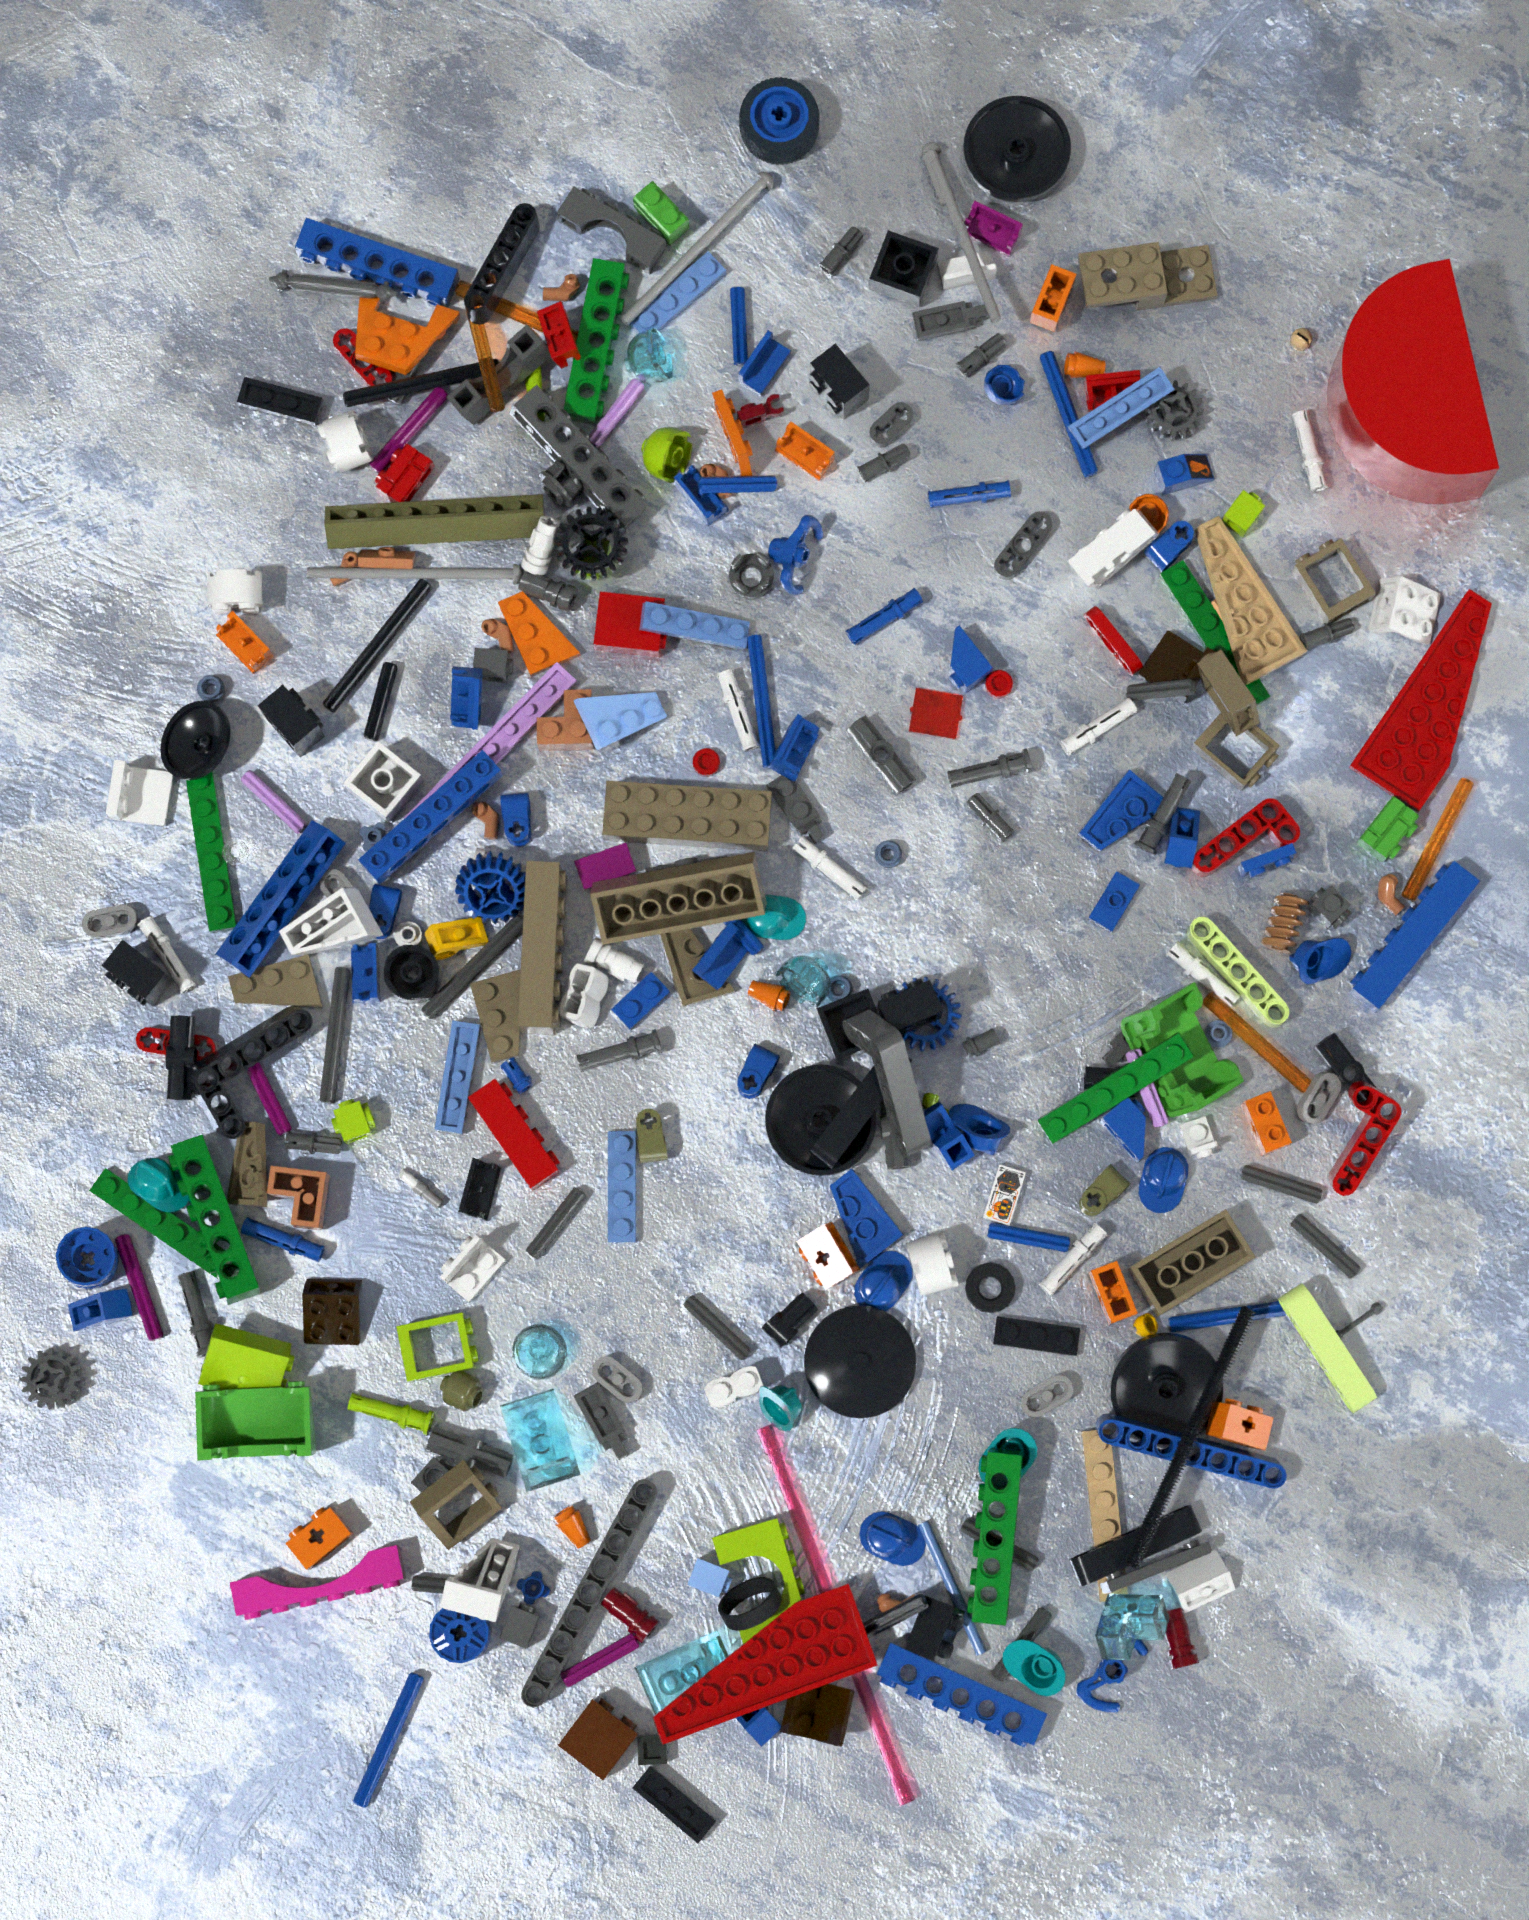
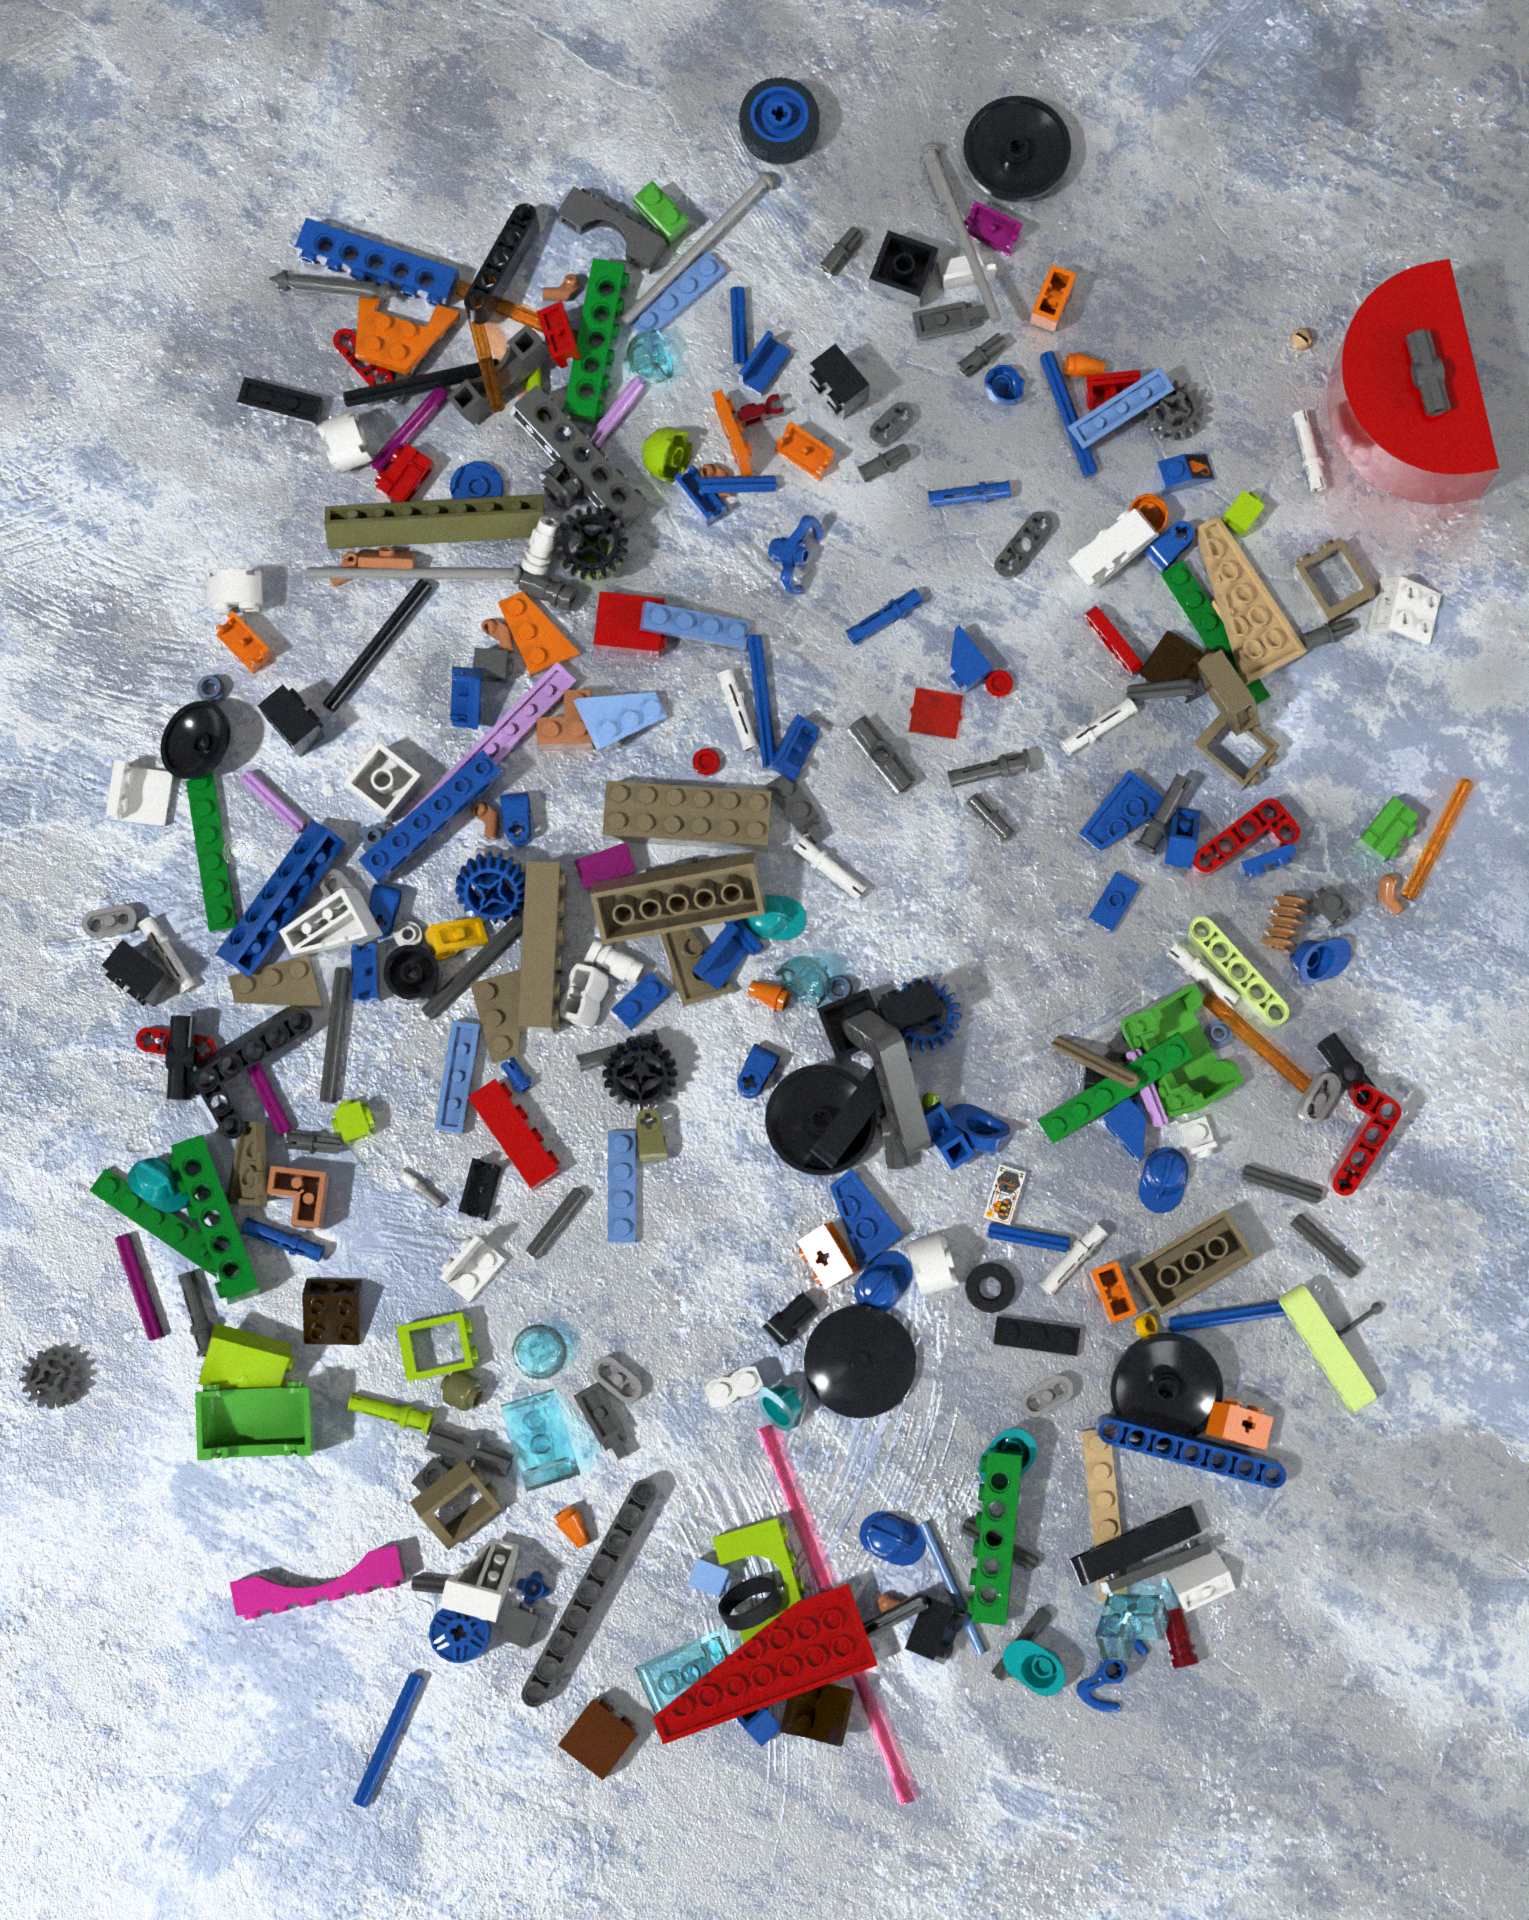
blue wheel [56,1227,119,1290] -> none
blue slope [68,1289,133,1332] -> none
orange brick [285,1507,354,1570] -> none
black axle [363,662,398,741] -> none
magenta axle [560,1633,639,1687] -> none
dark red axle [601,1587,660,1643] -> none
black plate [632,1765,716,1844] -> none
pearl dark grey plate [637,1735,667,1765] -> none
dark grey axle [683,1295,751,1360] -> none
dark grey piece [729,552,774,598] -> none
sand blue plate [875,840,902,868] -> none
blue brick [876,1643,1047,1748] -> none
dark grey pin [962,1028,1000,1058] -> none
dark tan bracket [1078,242,1217,311] -> none
olive piece [1079,1164,1131,1217] -> none
black axle [1125,1306,1256,1569] -> none
orange brick [1241,1091,1292,1156] -> none
red wing [1349,589,1492,813] -> none
blue brick [1349,861,1480,1013] -> none
none -> blue tile [450,461,504,499]
none -> black gear [602,1035,678,1111]
none -> dark tan axle [1051,1036,1140,1089]
none -> dark grey piece [1405,329,1451,416]

